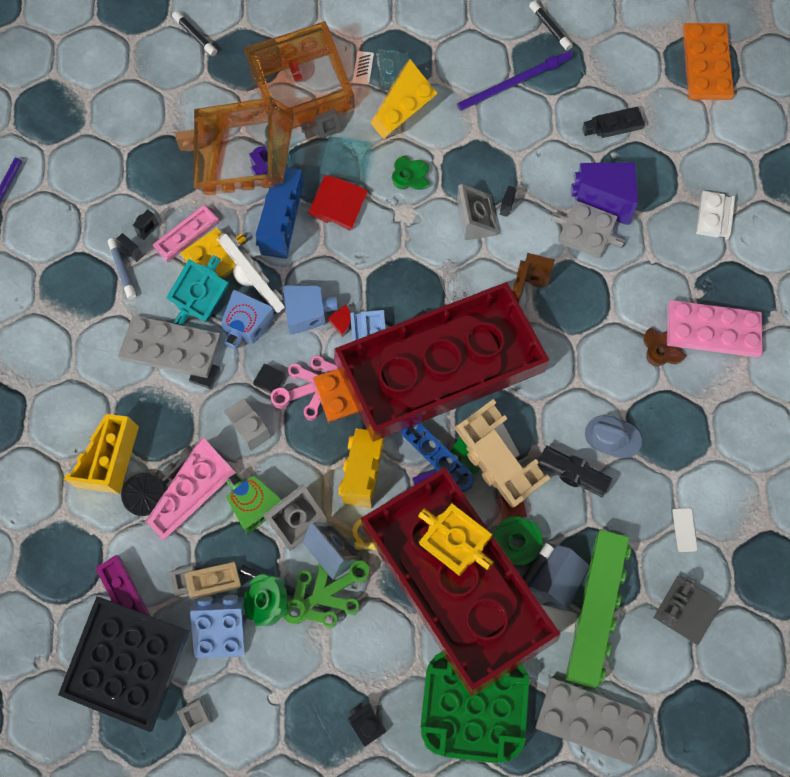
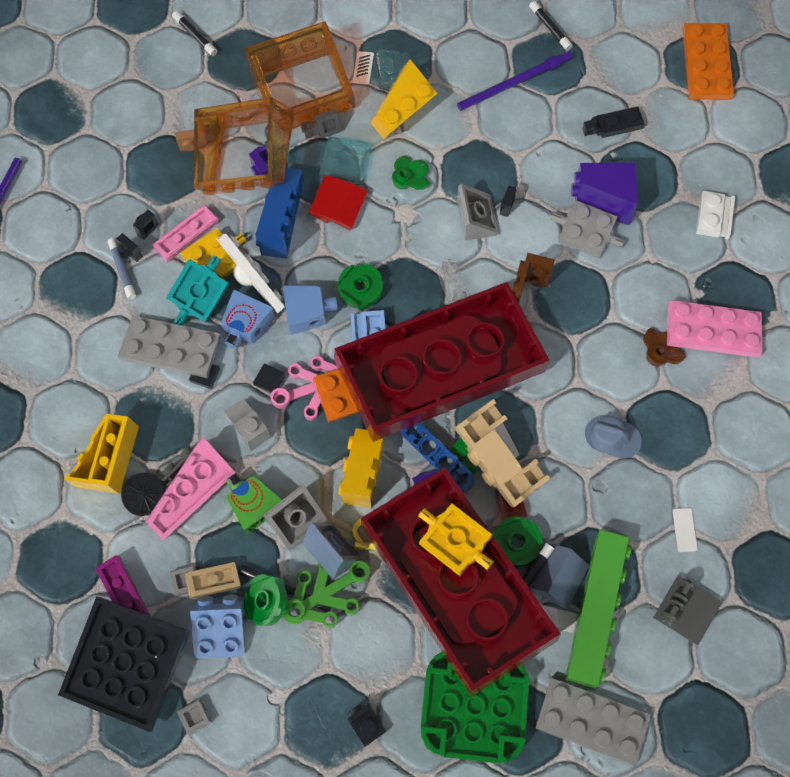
clear red tile [288,59,303,83] -> none
red tile [328,304,351,337] -> none
black piece [537,445,613,498] -> none
none -> green plate [338,264,383,310]

